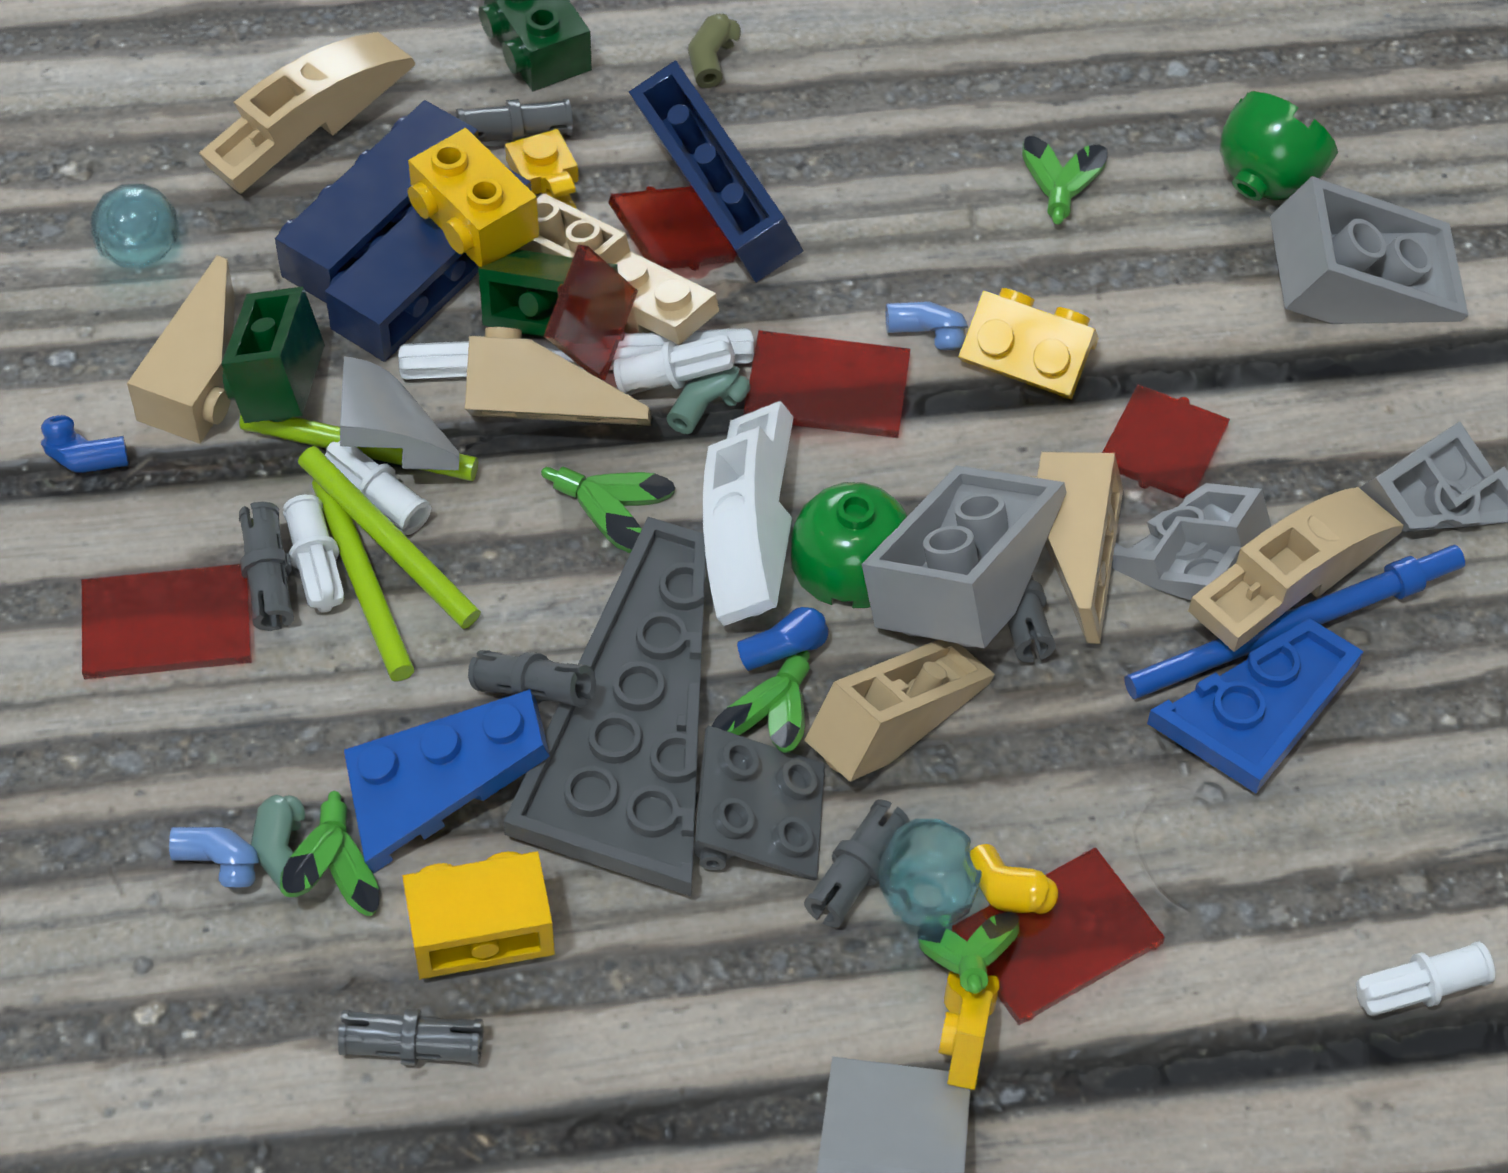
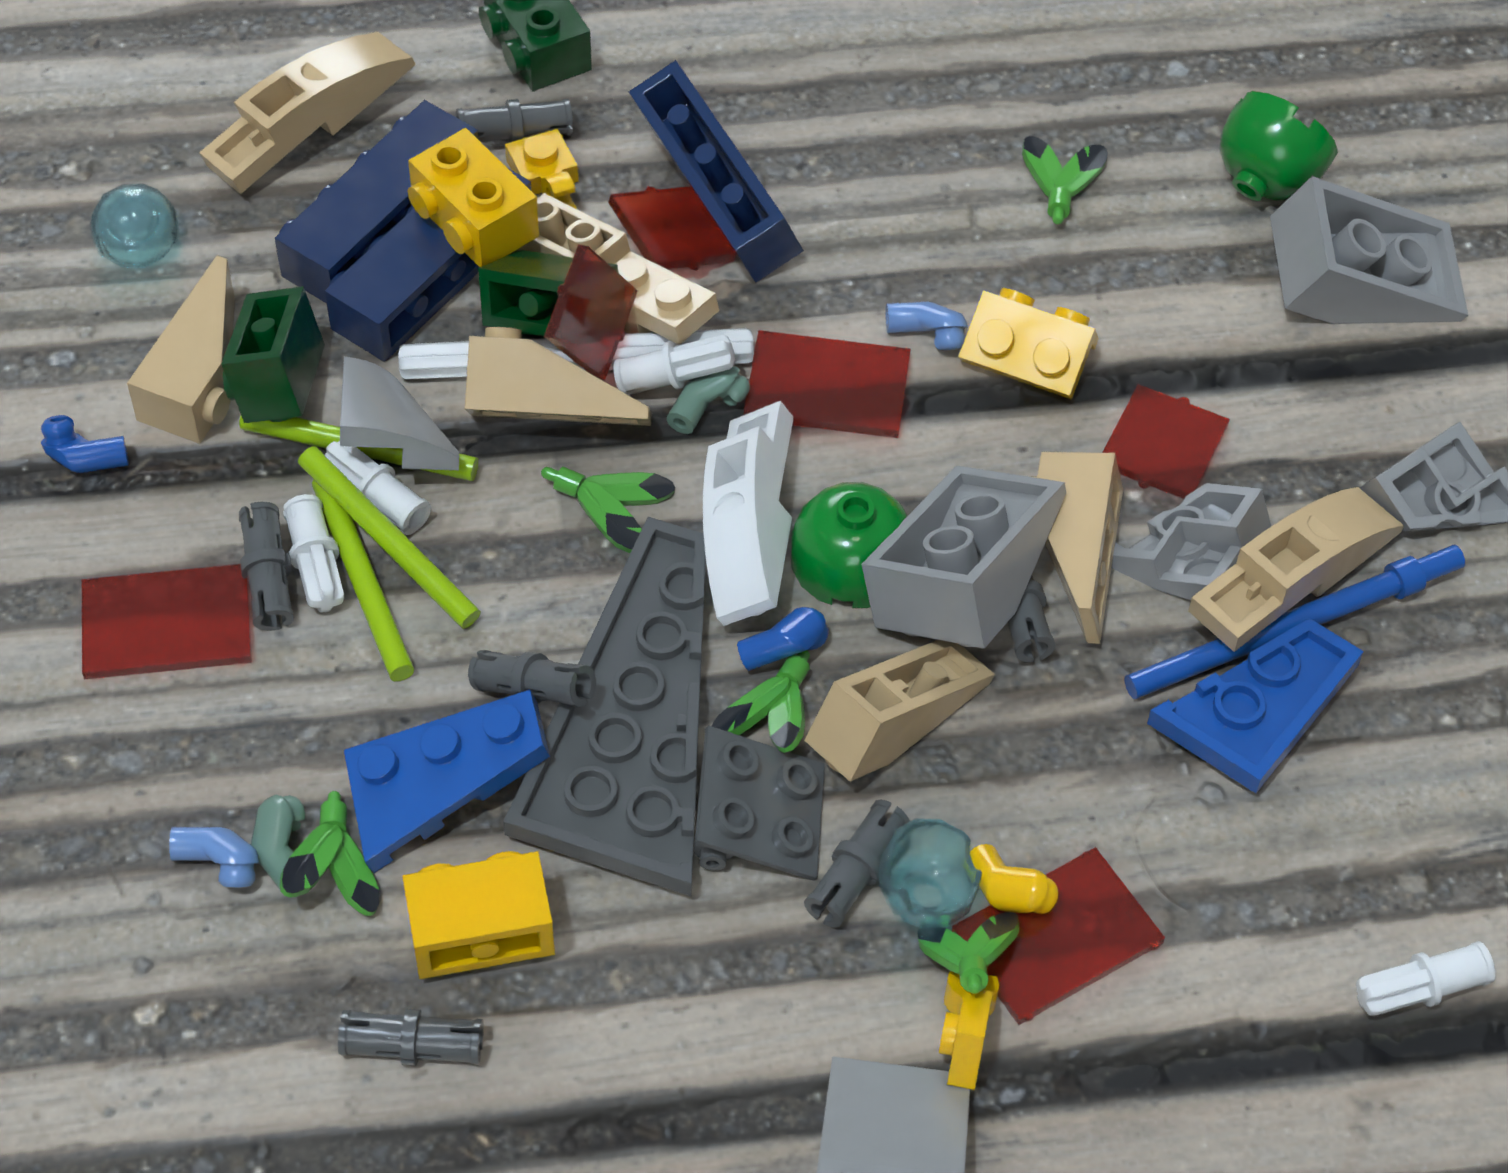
olive arm [688,13,741,88] -> none

